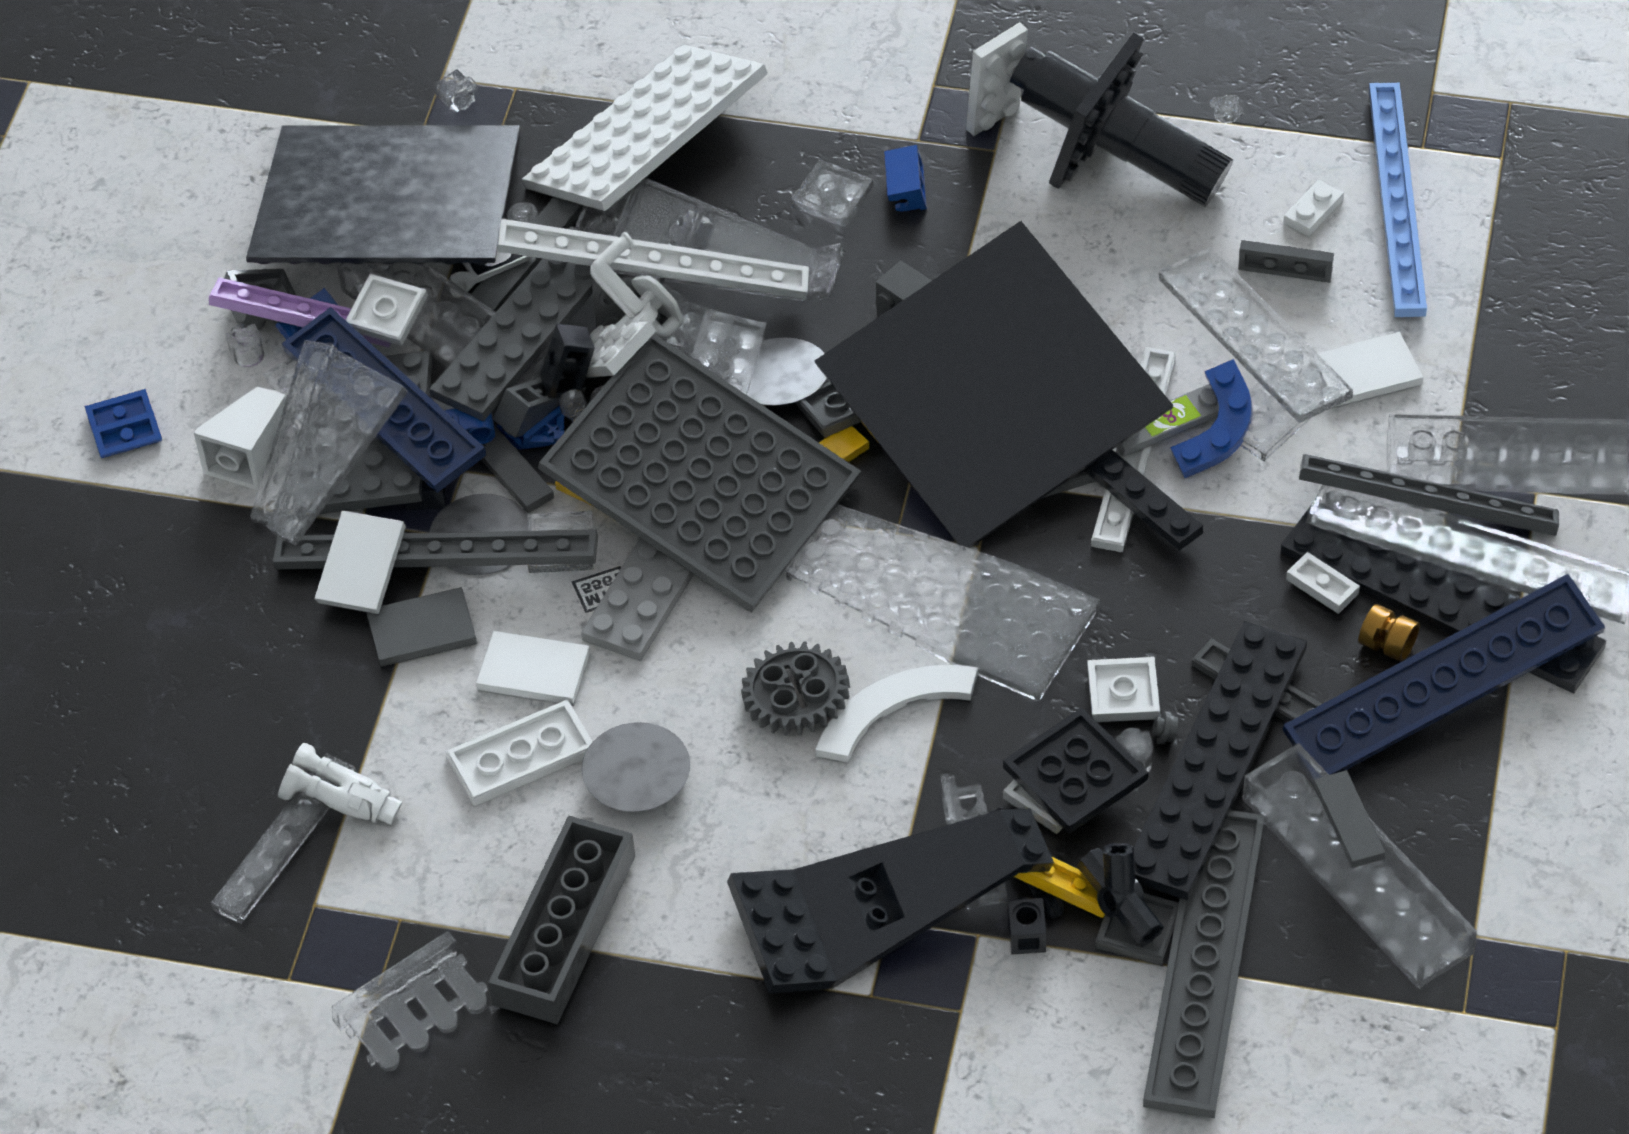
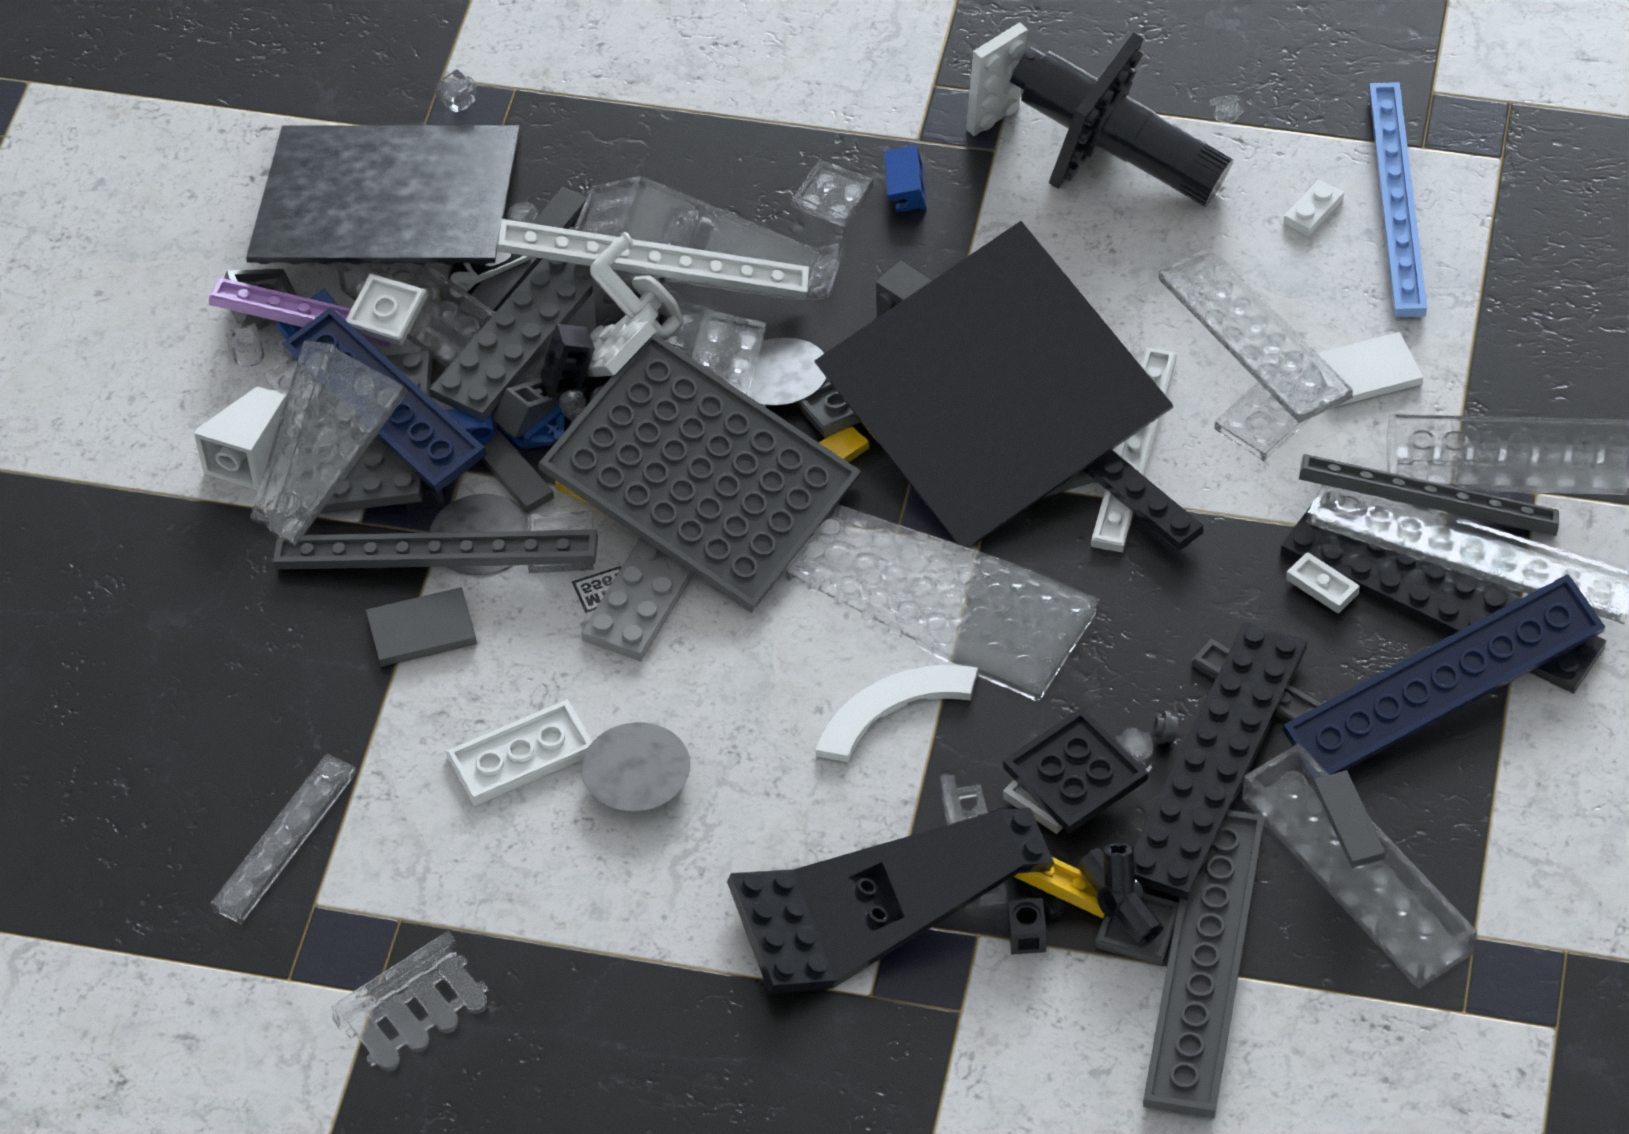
blue slope [84,389,162,459] -> none
white piece [278,743,402,825] -> none
white tile [314,511,406,614] -> none
white tile [476,631,590,705] -> none
dark grey brick [488,815,635,1024] -> none
white plate [522,45,768,211] -> none
dark grey gear [741,641,850,736] -> none
white plate [1087,657,1160,722] -> none
light grey plate [1116,384,1219,457] -> none
blue plate [1170,359,1253,479] -> none
dark grey plate [1238,240,1334,283] -> none
pearl gold wheel [1358,604,1420,662] -> none

